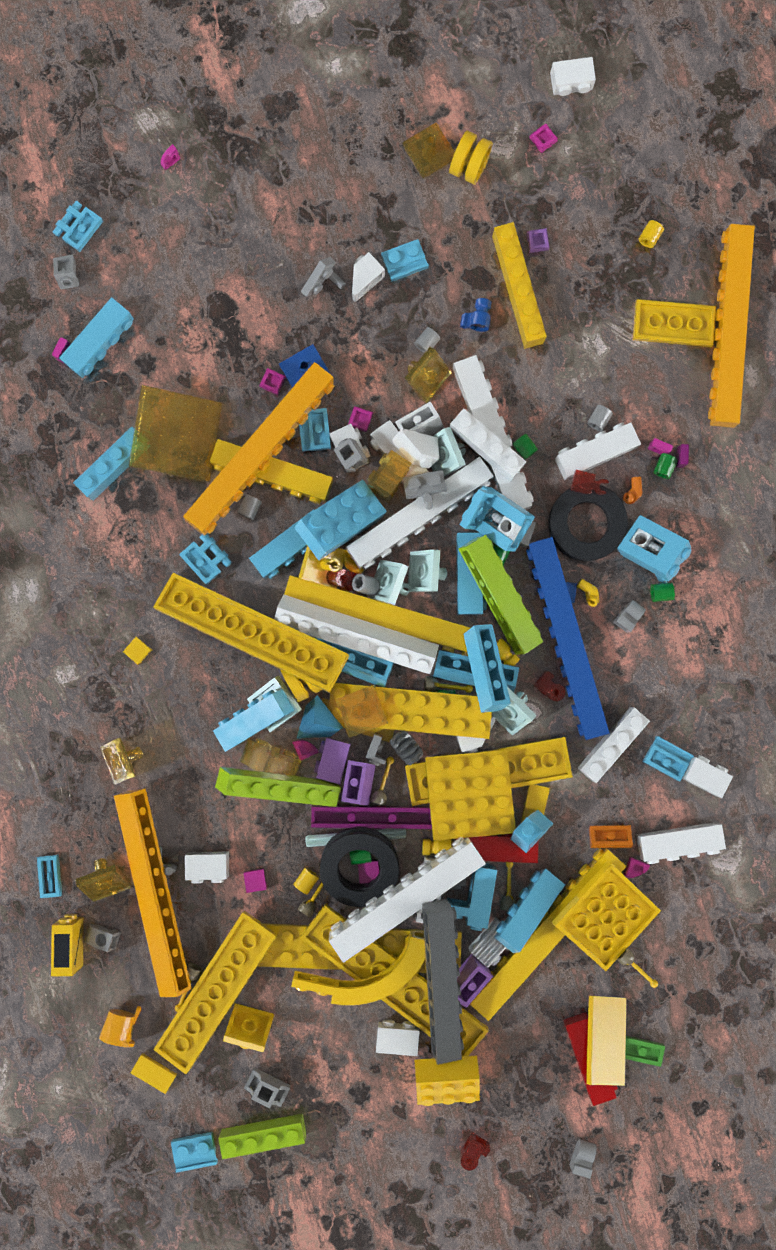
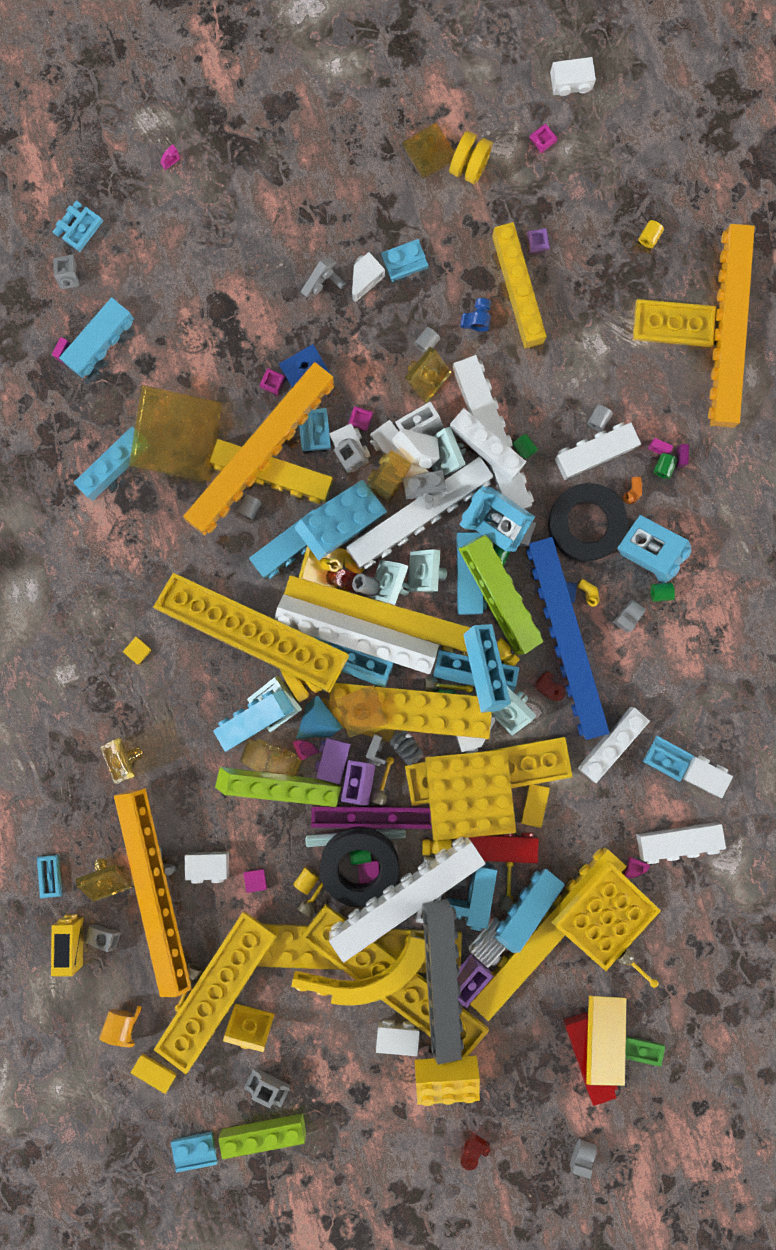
medium azure plate [179,534,232,585] -> none
medium azure slope [511,810,553,853] -> none
clear red plate [570,470,609,495] -> none
orange plate [589,825,633,848] -> none

